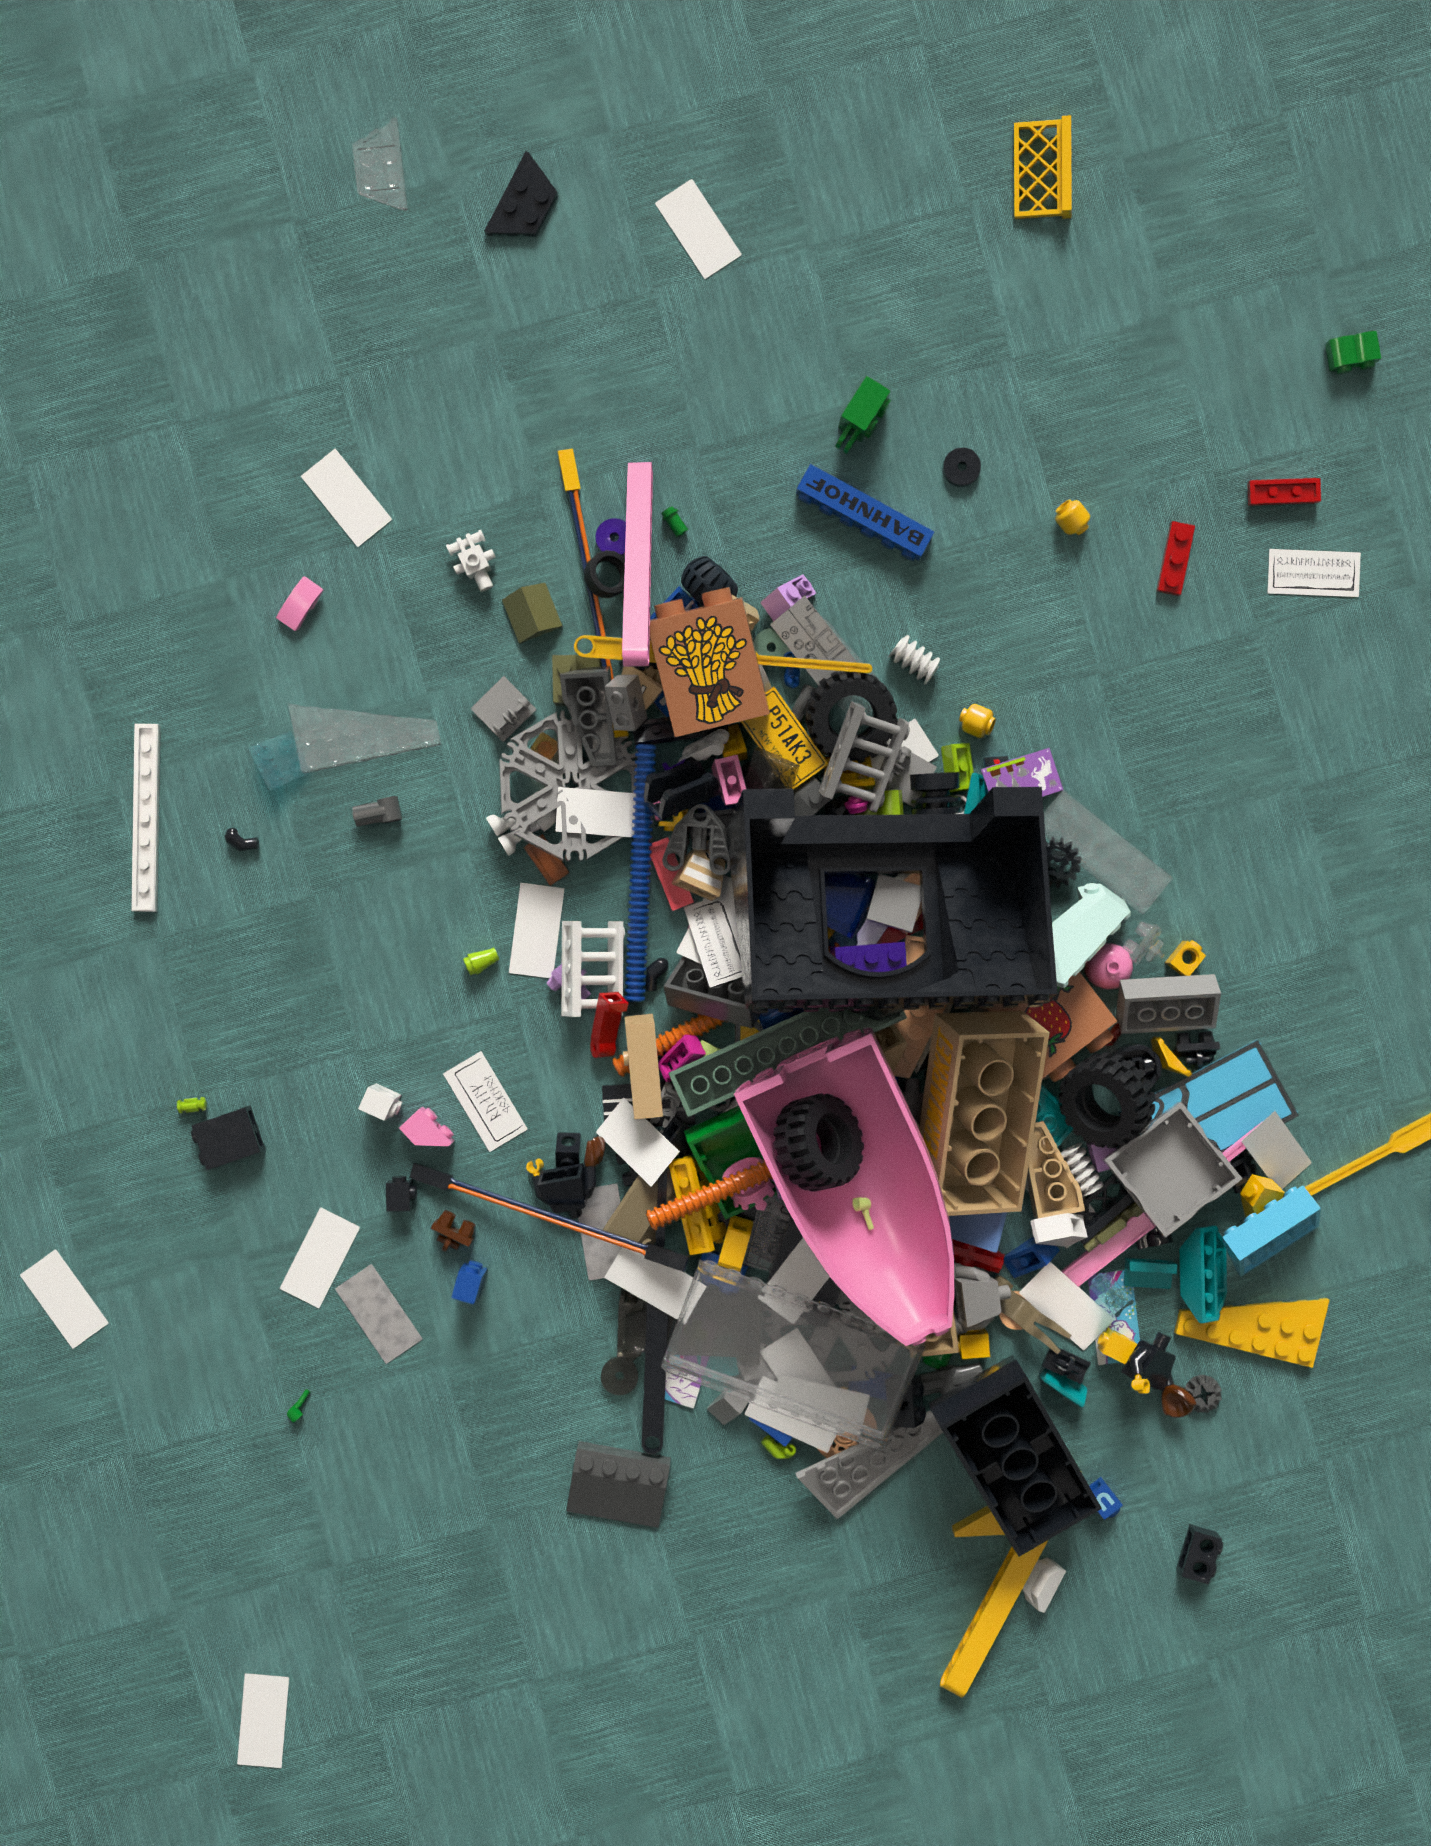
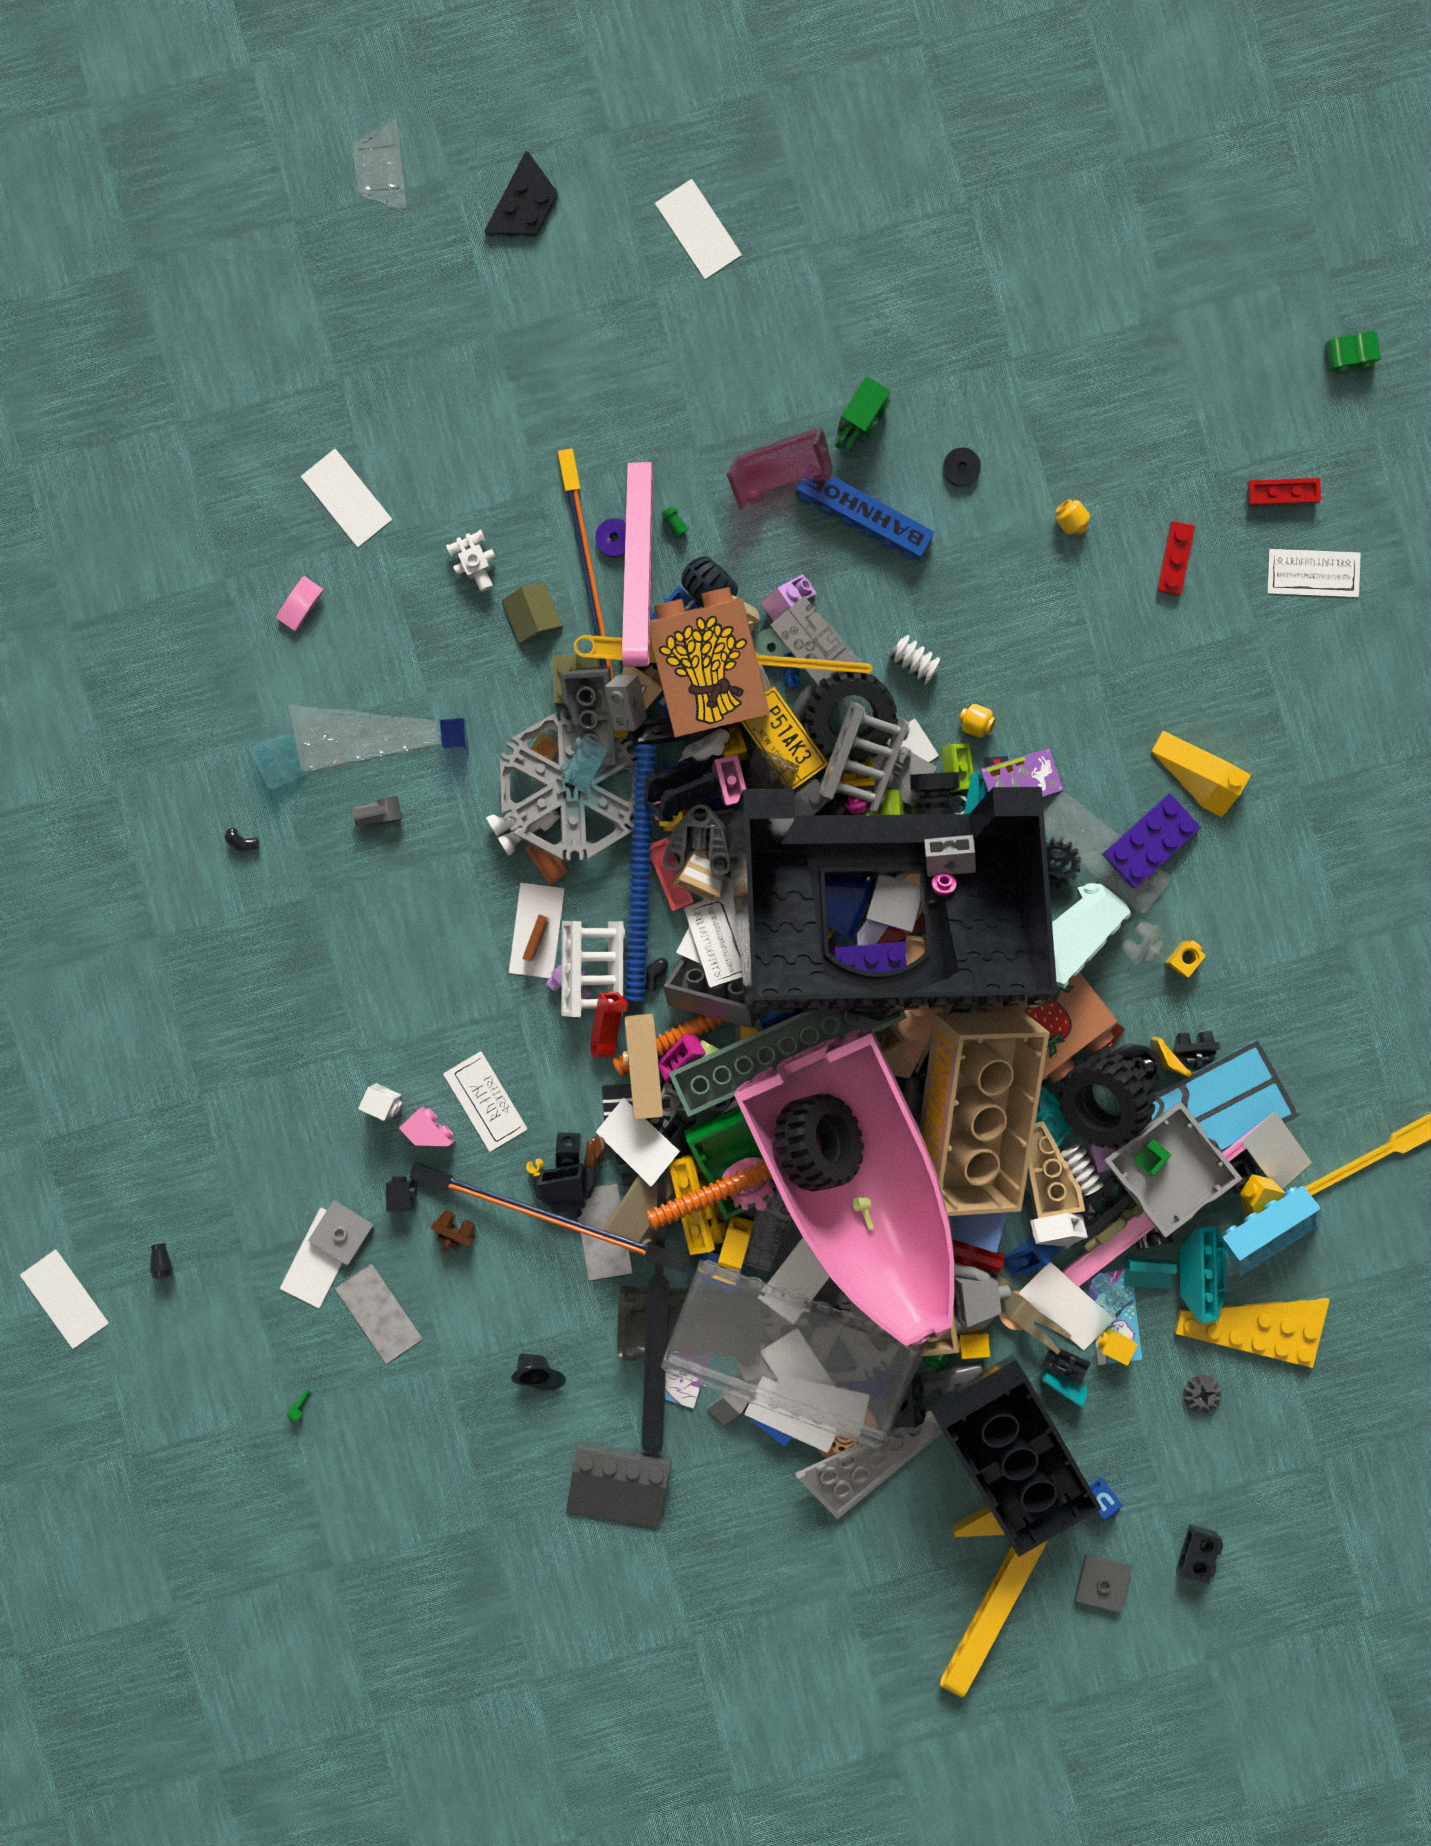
white tile [132,724,160,912] -> none
lime piece [177,1097,207,1113] -> none
black panel [191,1105,266,1170] -> none
white sticker [237,1673,289,1768] -> none
blue brick [451,1261,487,1304] -> none
lime cone [463,947,500,976] -> none
light grey hinge [470,676,537,742] -> none
white sticker [556,787,636,837] -> none
black tyre [584,550,625,598] -> none
clear smoke piece [601,1356,639,1395] -> none
white sticker [604,1247,707,1323] -> none
lime arm [761,1435,796,1459] -> none
yellow fence [1014,115,1072,219] -> none
white slope [1022,1557,1066,1613] -> none
bright pink cylinder [1085,943,1133,990] -> none
light grey brick [1116,974,1221,1034] -> none
black torso [1121,1331,1196,1418] -> none
none -> black cone [150,1243,173,1279]
none -> light grey plate [308,1200,374,1266]
none -> clear blue panel [440,718,469,748]
none -> black piece [511,1354,566,1390]
none -> dark orange tile [522,914,549,961]
none -> clear light blue brick [560,735,610,792]
none -> clear pink windscreen [726,427,833,510]
none -> light grey brick [924,835,976,877]
none -> dark pink plate [932,873,956,896]
none -> dark grey plate [1074,1553,1132,1613]
none -> dark purple plate [1102,793,1201,889]
none -> green panel [1133,1139,1171,1177]
none -> yellow wedge [1151,731,1251,818]

